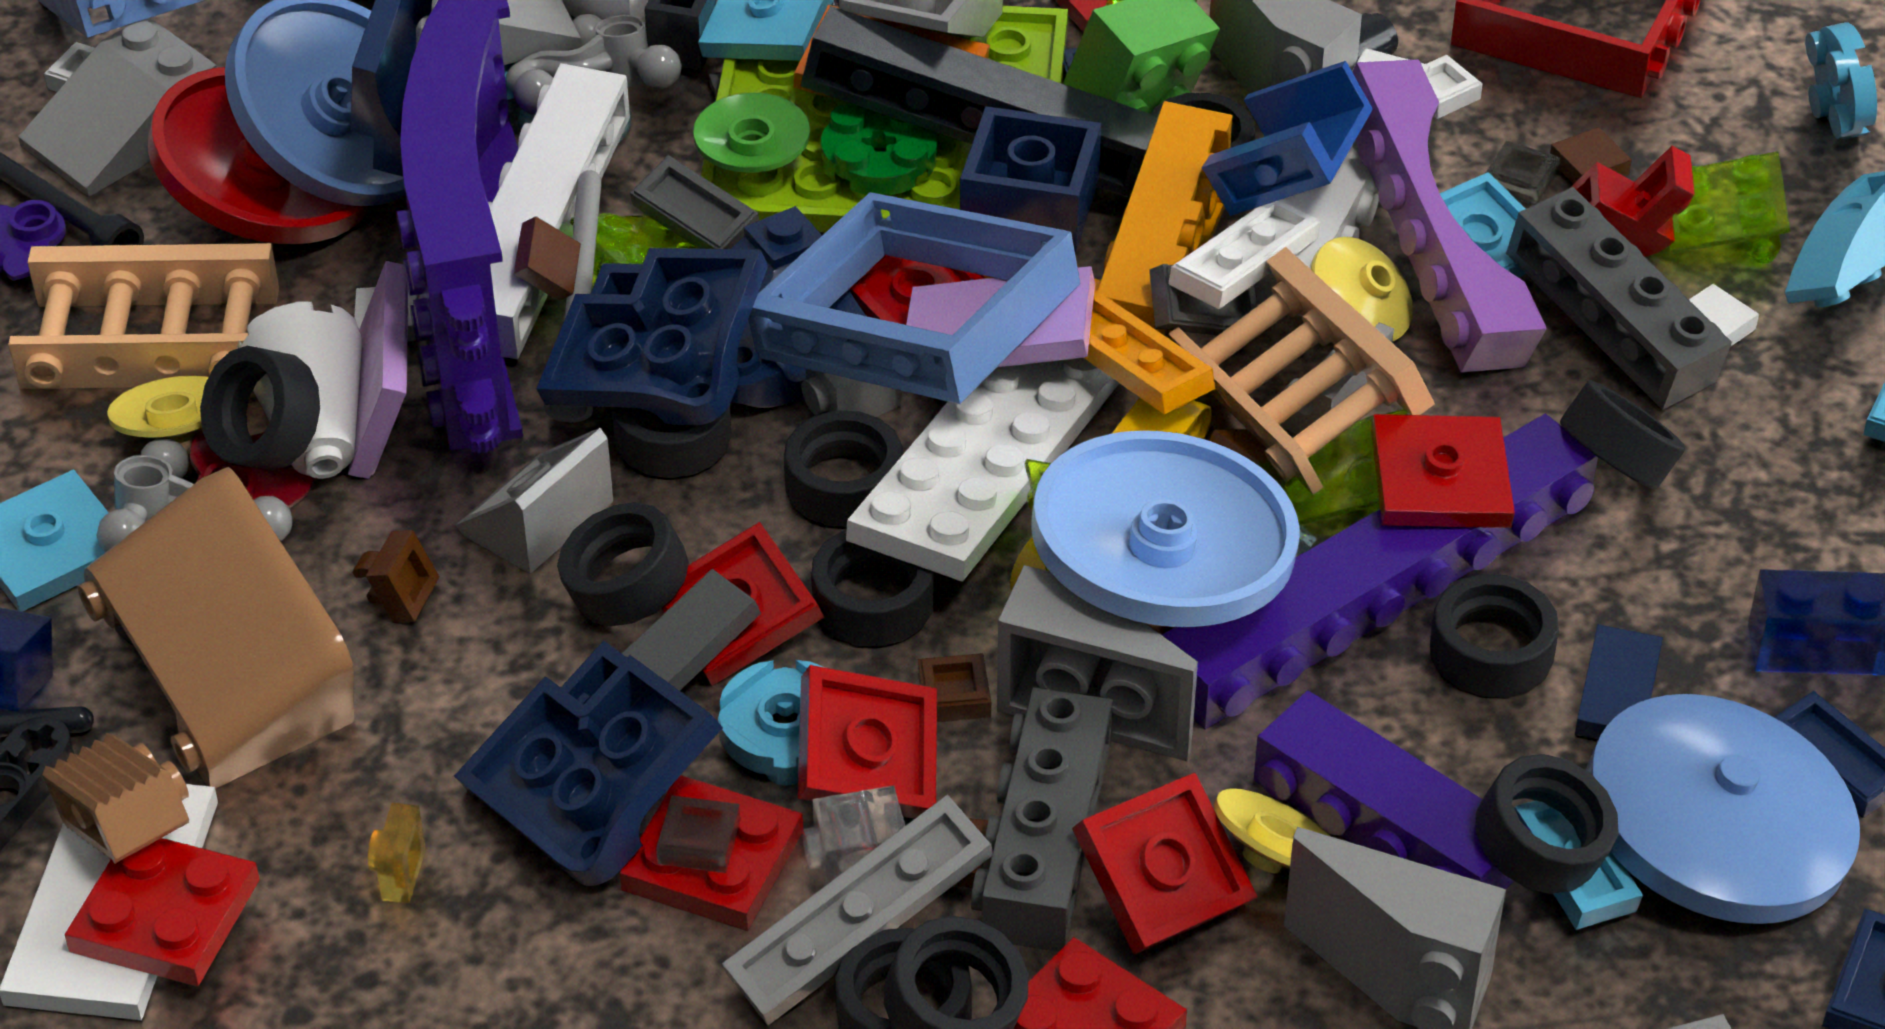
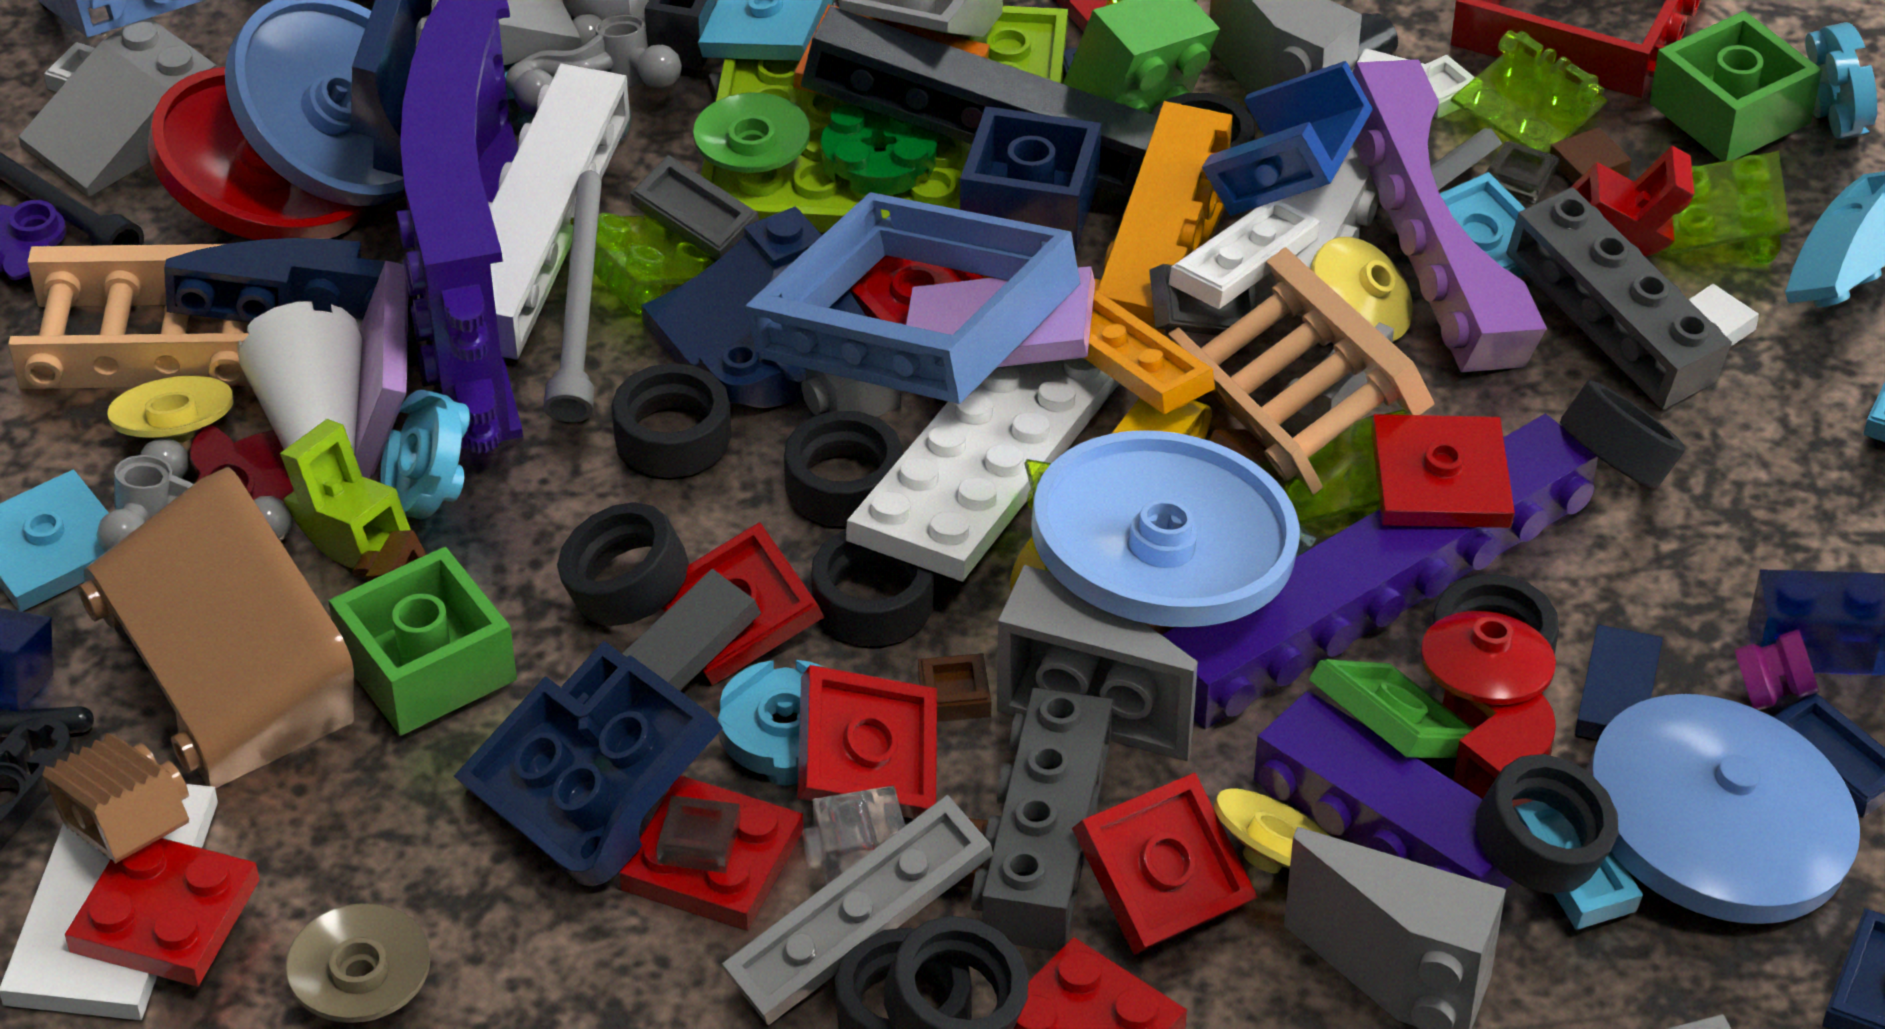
black tyre [200,345,320,471] -> none
clear yellow plate [368,803,426,903] -> none
light grey slope [455,428,613,574] -> none
reddish brown tile [514,216,581,301] -> none
dark blue slope [536,248,768,425] -> none
none -> dark blue slope [164,238,417,325]
none -> lime brick [280,419,411,569]
none -> dark tan dish [286,903,430,1023]
none -> bright green brick [328,546,517,736]
none -> medium azure plate [381,390,470,519]
none -> bright green plate [1308,659,1474,758]
none -> red dish [1420,611,1556,705]
none -> dark grey tile [1430,127,1502,190]
none -> red brick [1443,690,1556,808]
none -> clear neon green hinge [1451,30,1608,160]
none -> bright green brick [1649,11,1822,164]
none -> magenta wheel [1734,629,1819,710]

